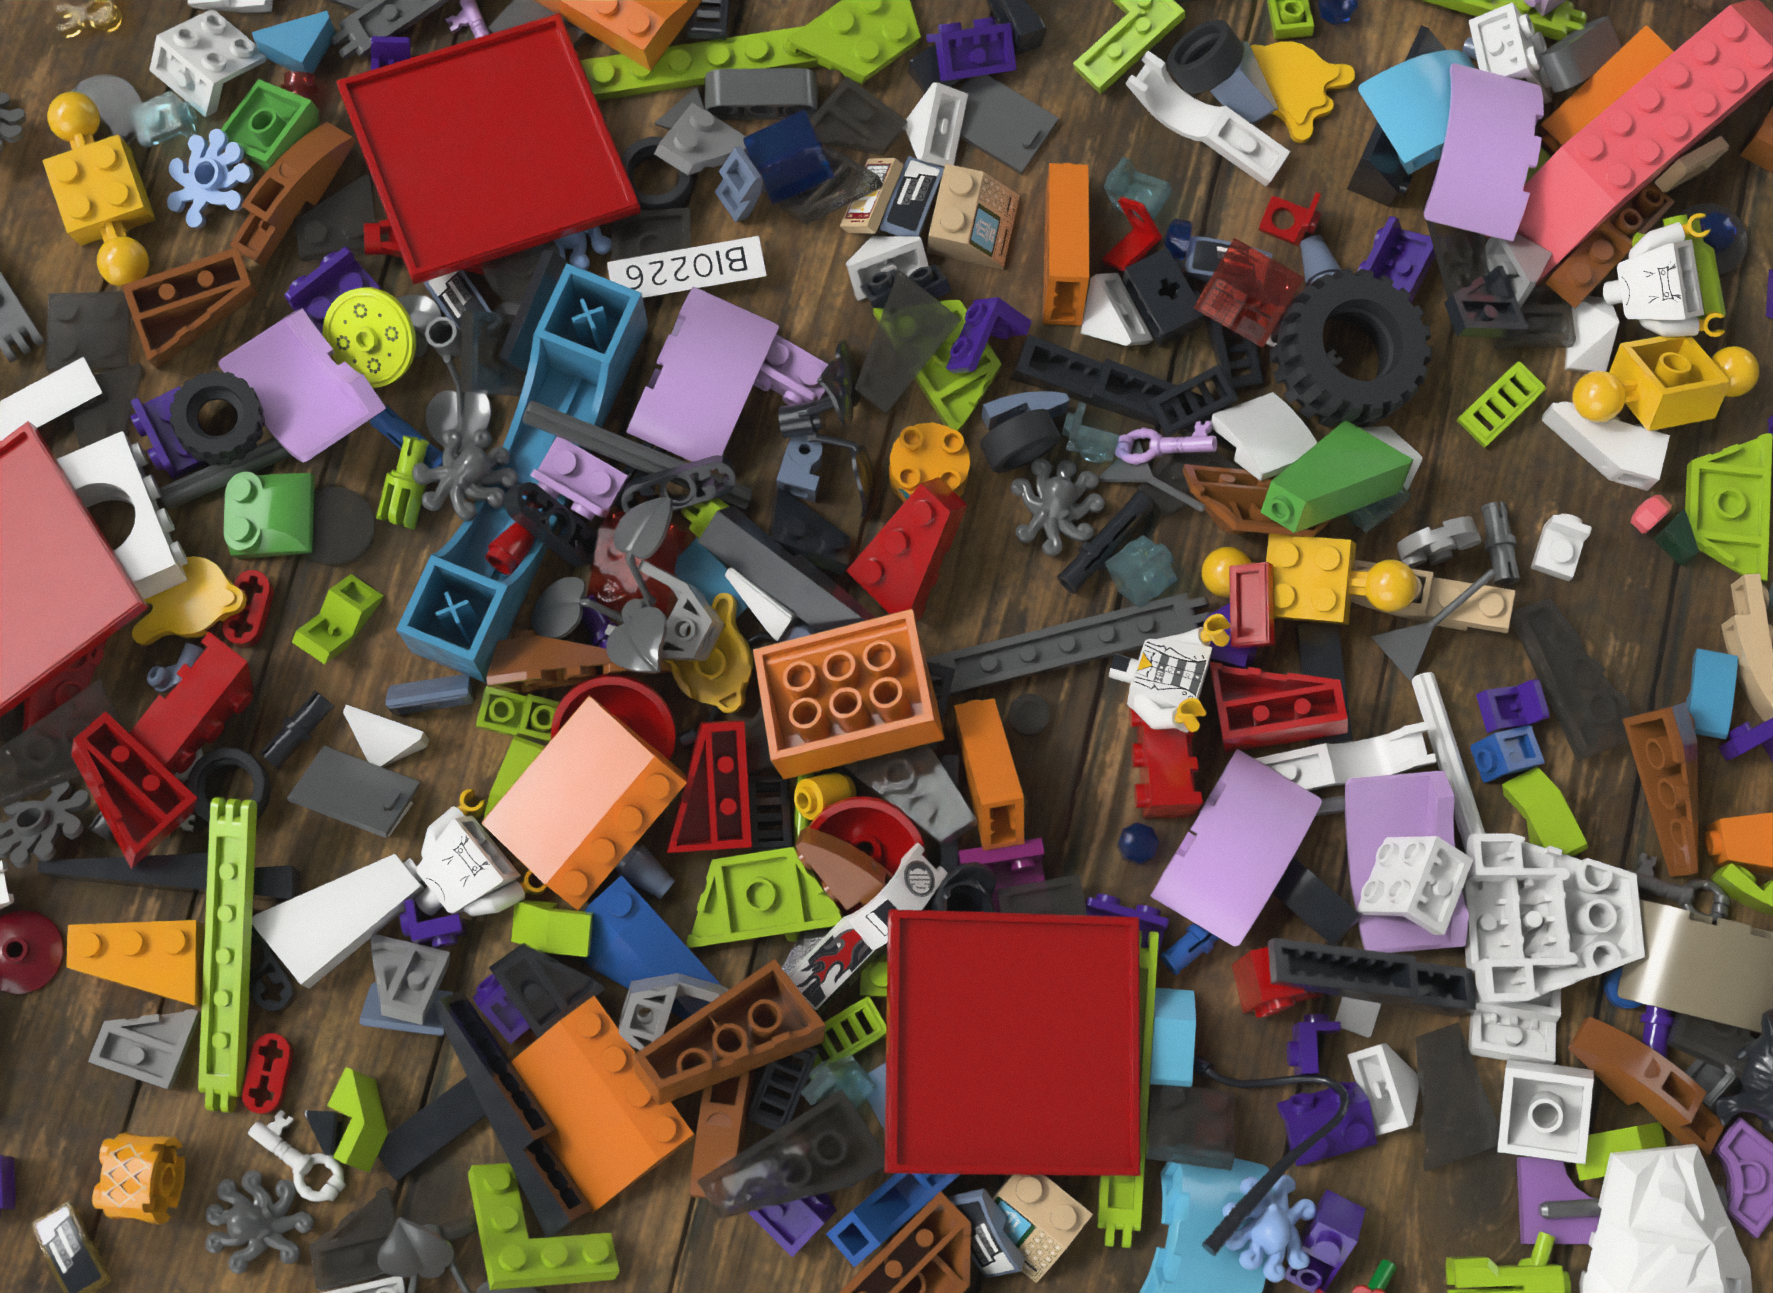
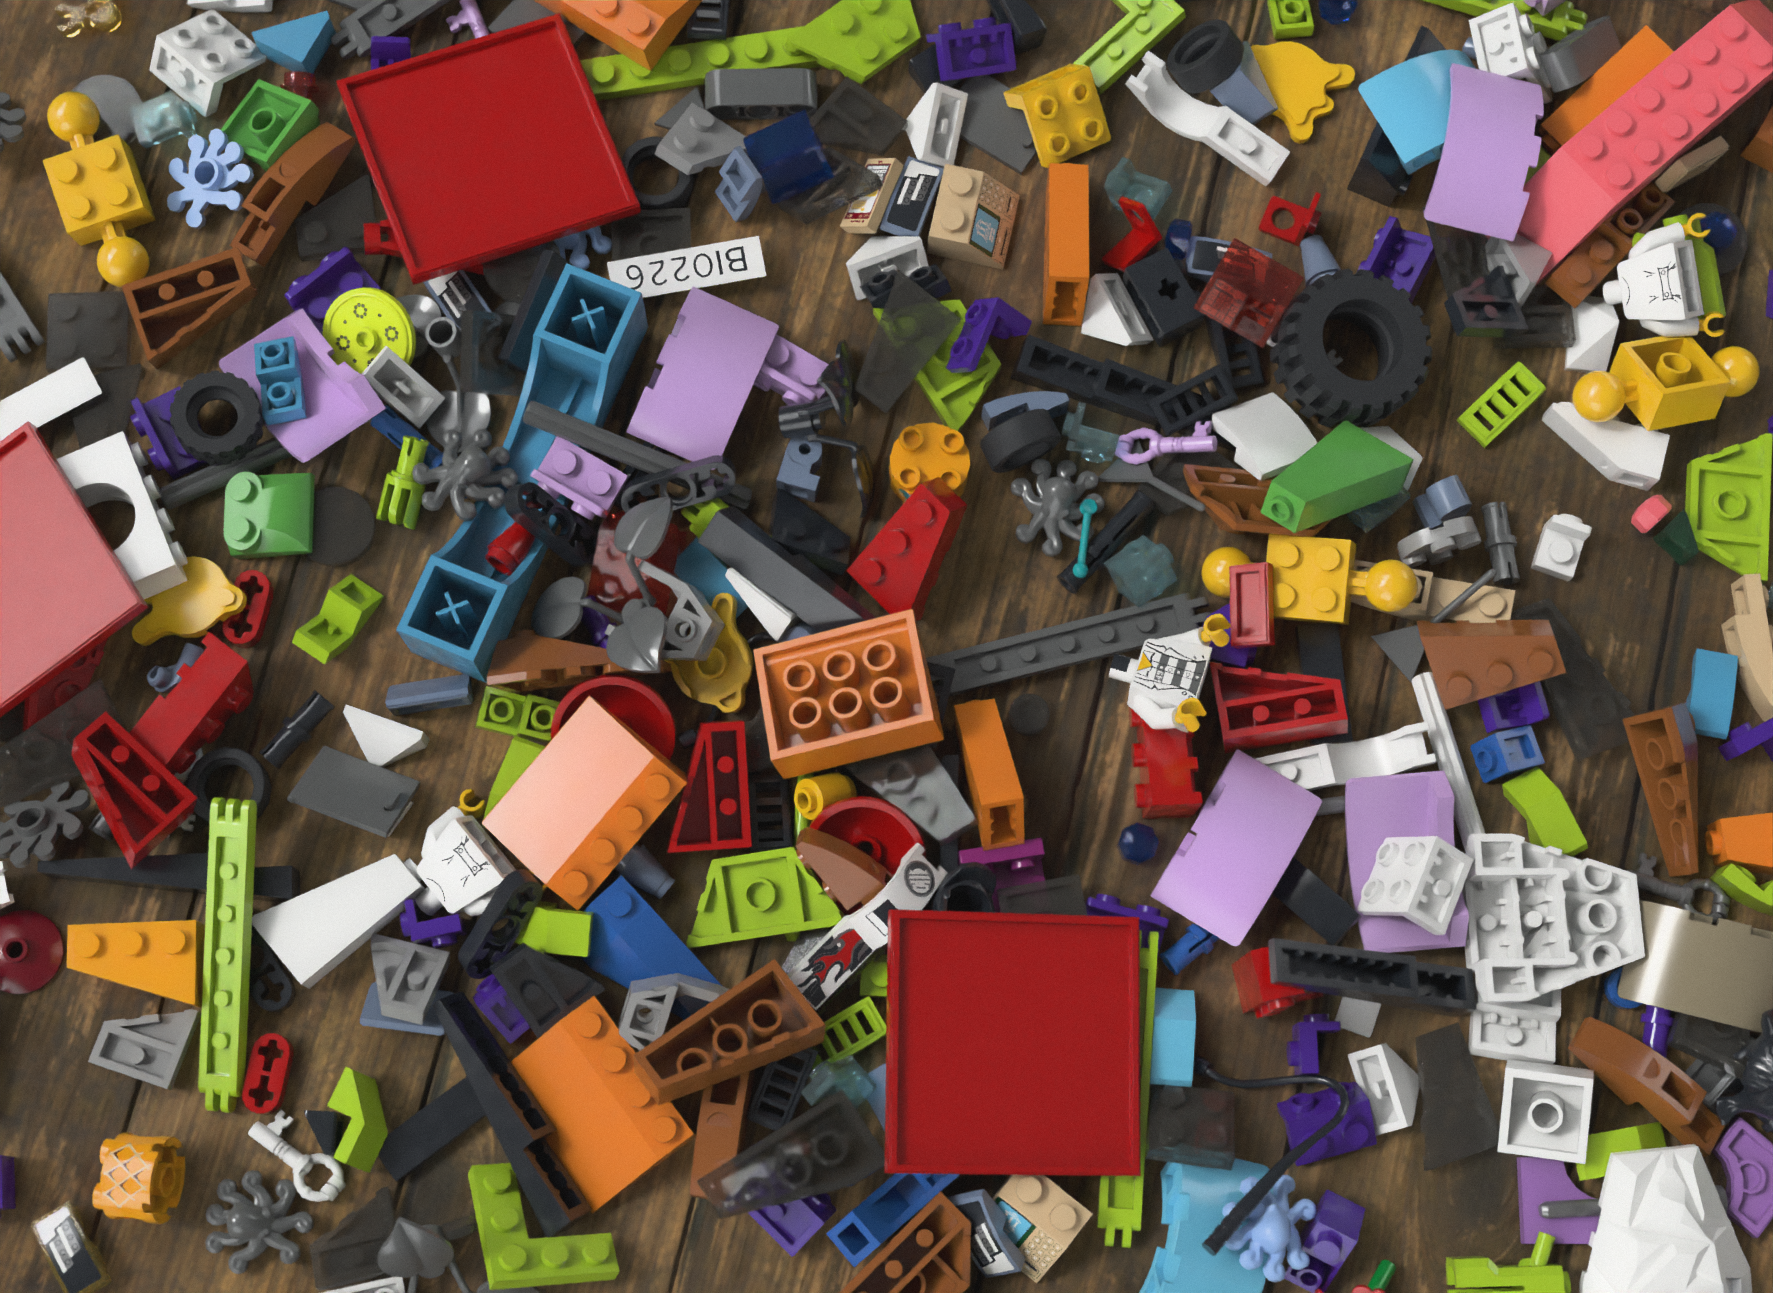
none -> dark azure slope [254,336,307,426]
none -> white slope [362,346,445,428]
none -> black beam [458,869,543,979]
none -> yellow bracket [1003,64,1111,168]
none -> teal hinge [1072,499,1097,578]
none -> sand blue leg [1412,475,1472,530]
none -> dark orange wedge [1417,620,1566,710]

